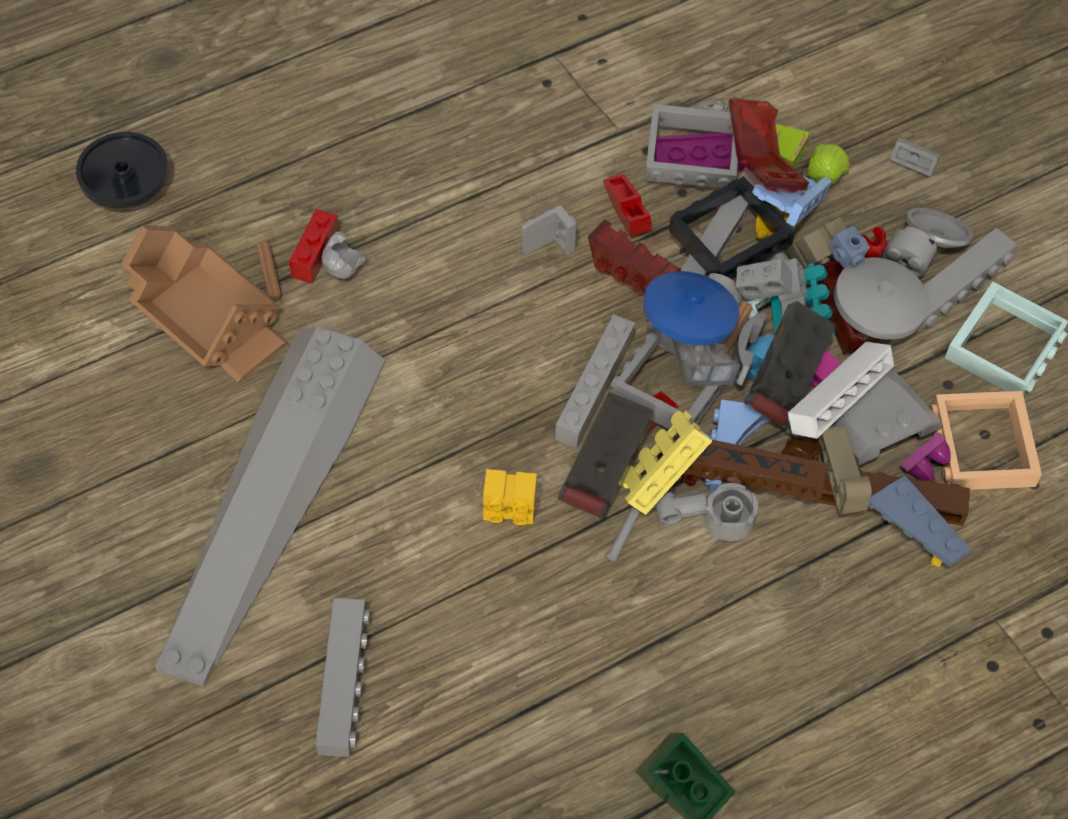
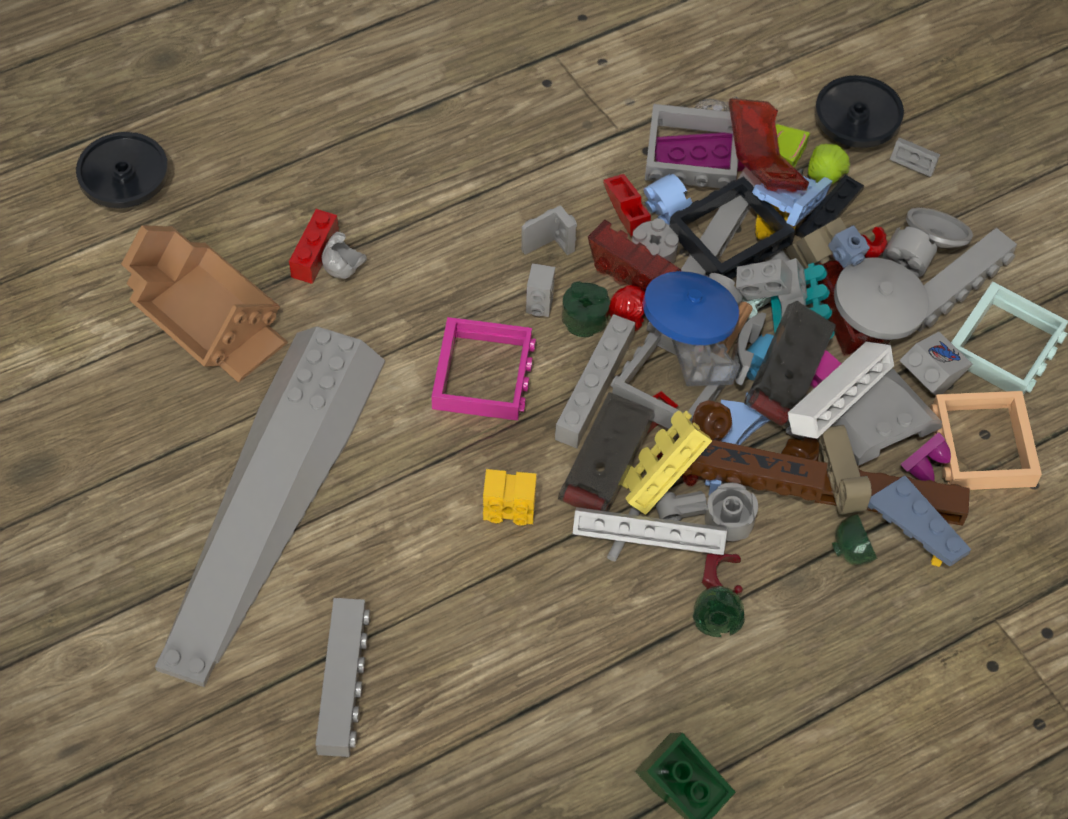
medium nougat axle [257,241,281,301] -> none
none -> dark pink window [431,317,536,421]
none -> light grey brick [526,263,555,317]
none -> clear green brick [562,281,610,337]
none -> plate [573,507,727,555]
none -> red hair [609,285,645,331]
none -> light grey brick [631,218,679,274]
none -> light blue brick [643,174,692,225]
none -> reddish brown hair [692,400,733,441]
none -> clear green cylinder [693,586,745,637]
none -> dark red helmet [701,553,743,600]
none -> black tile [795,174,864,239]
none -> black dish [815,75,904,148]
none -> clear green cylinder [832,514,877,566]
none -> light grey slope [899,332,973,396]

